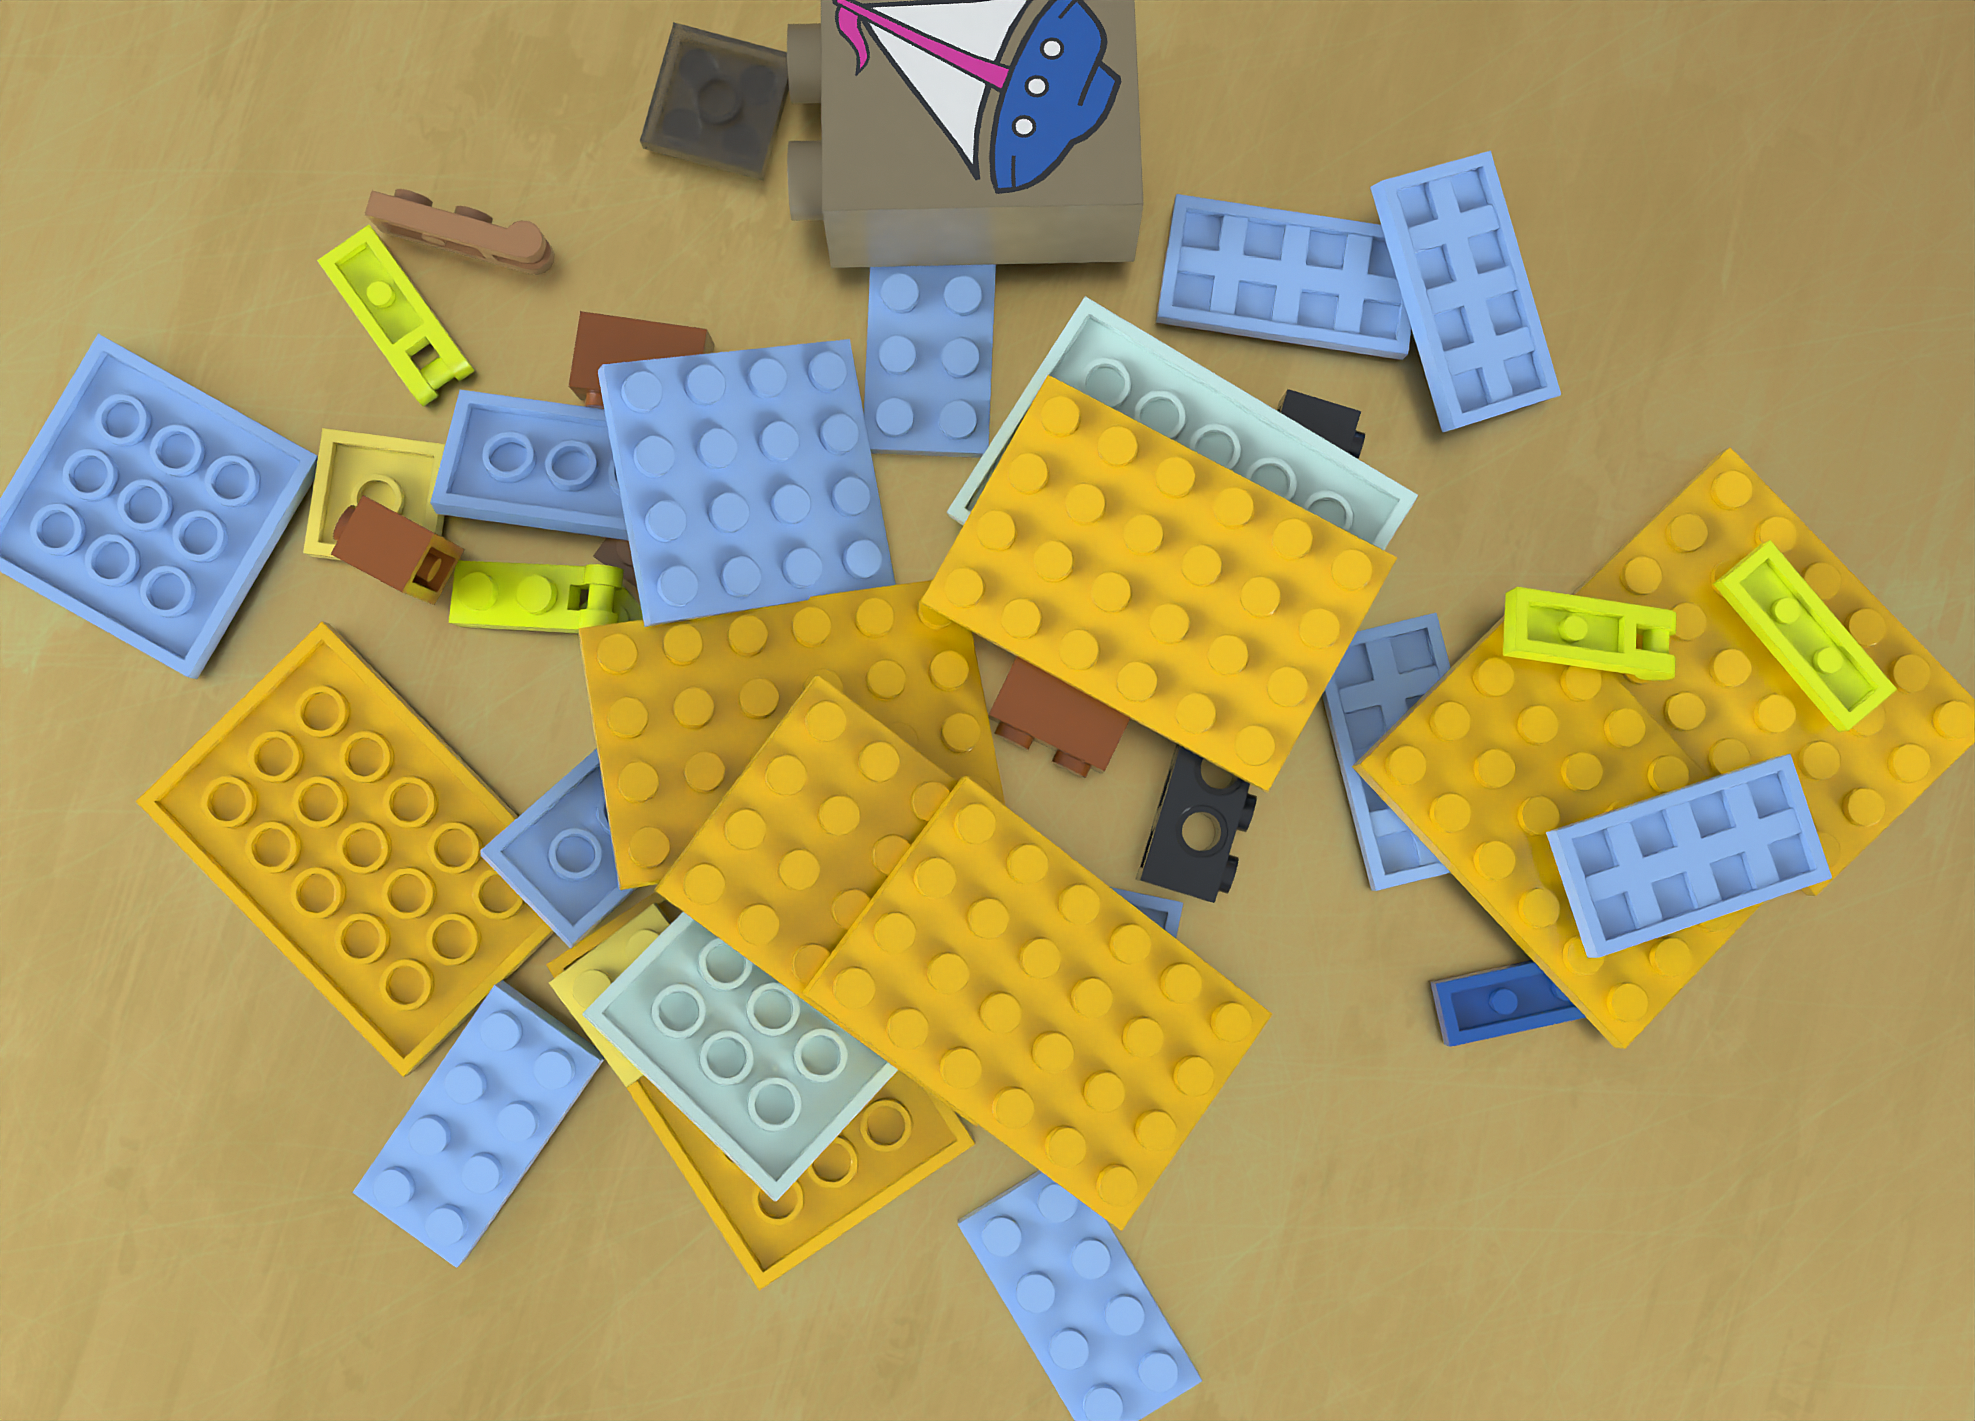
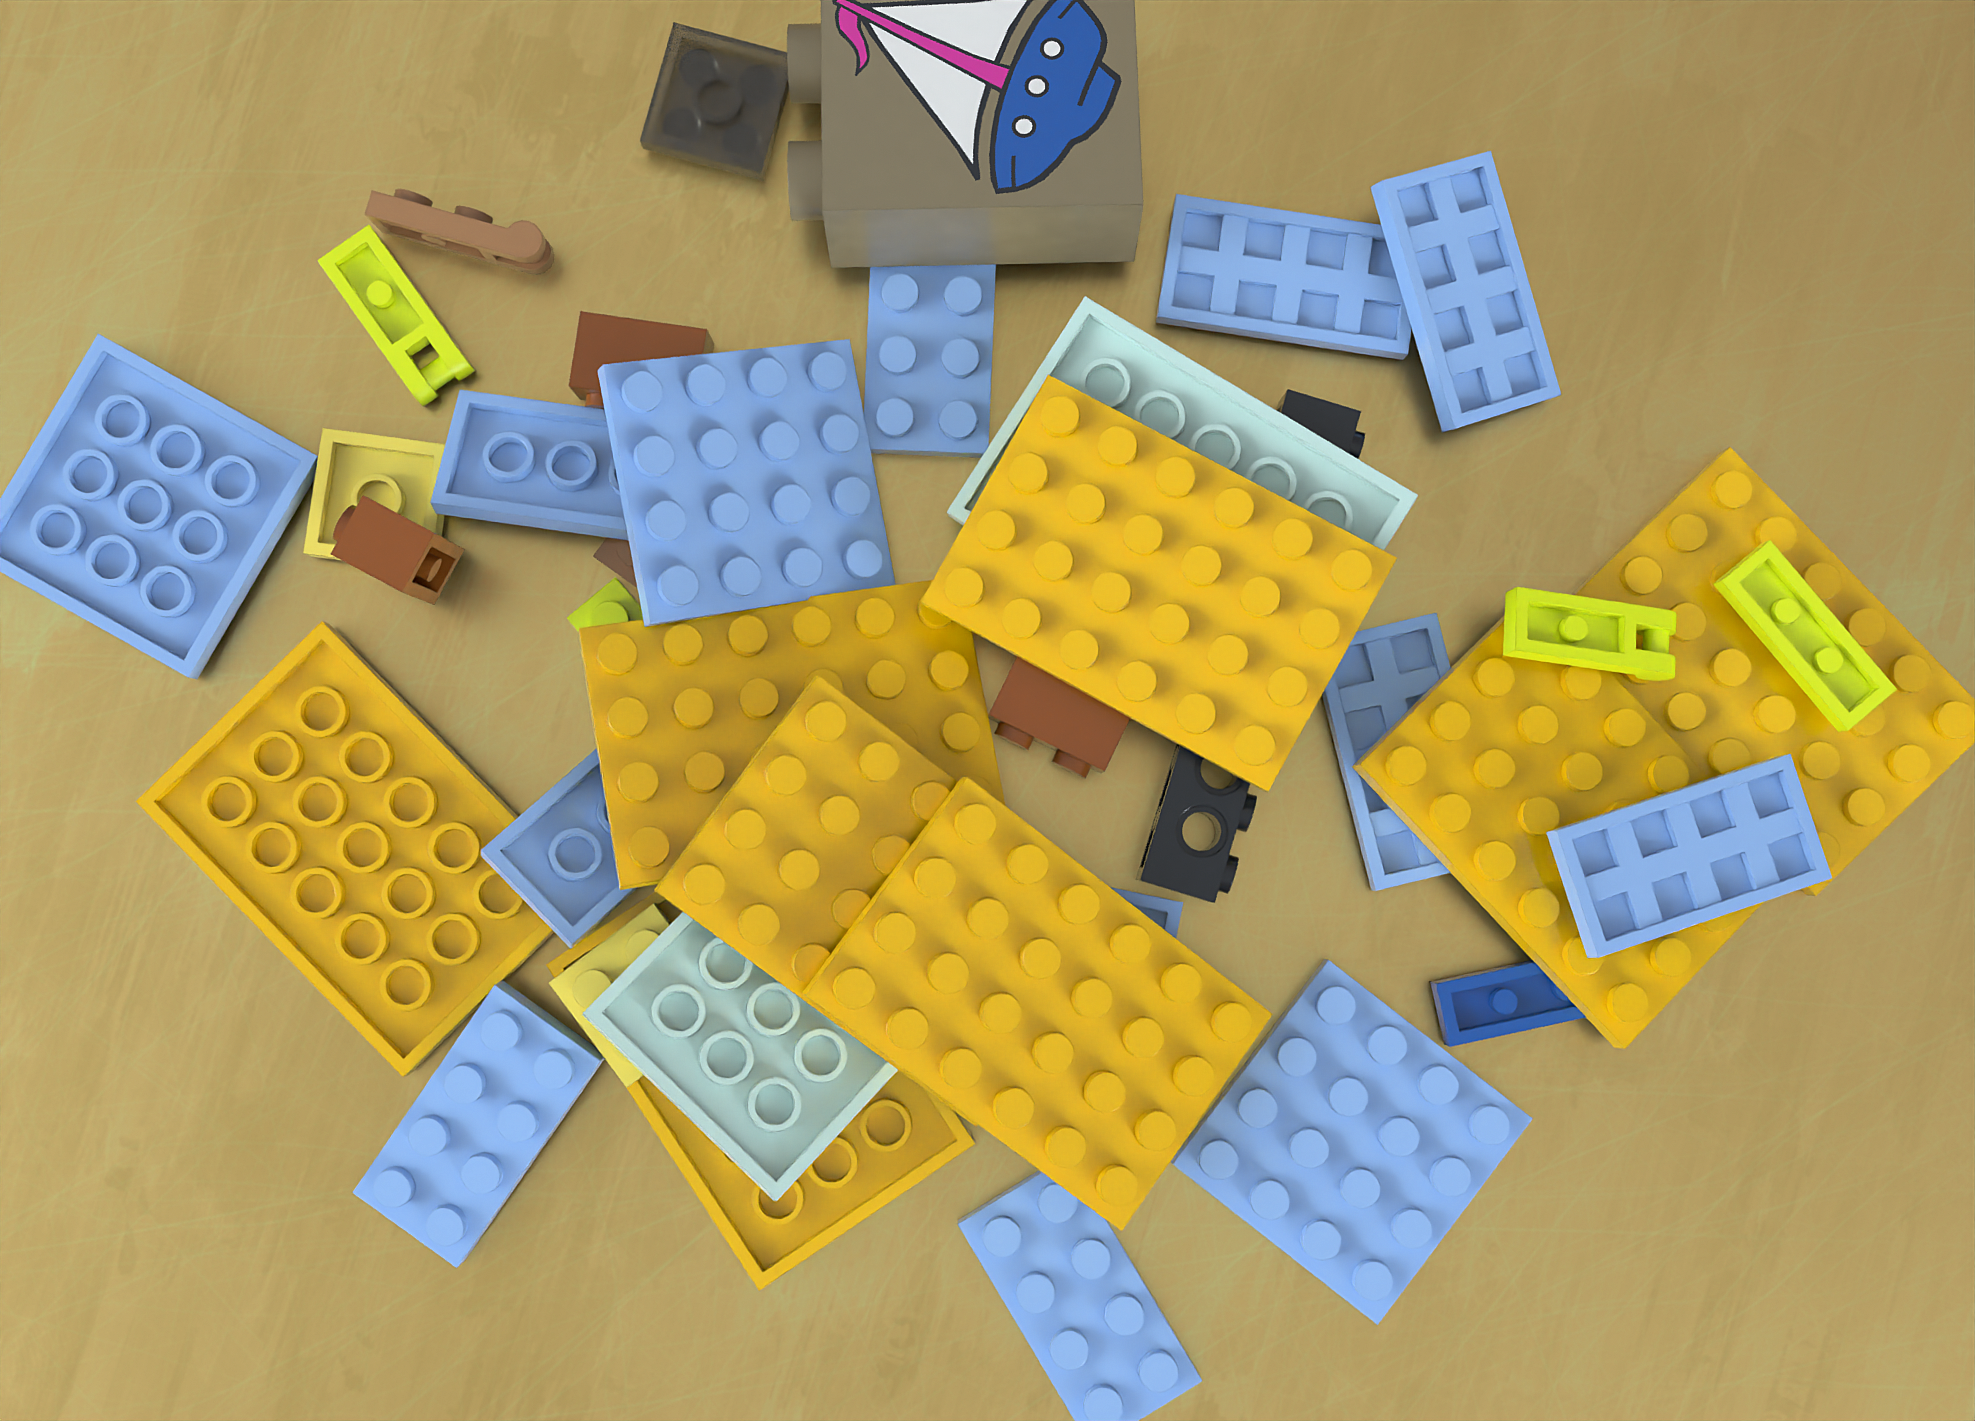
neon yellow plate [448,560,624,633] -> none
none -> light blue plate [1171,959,1533,1325]

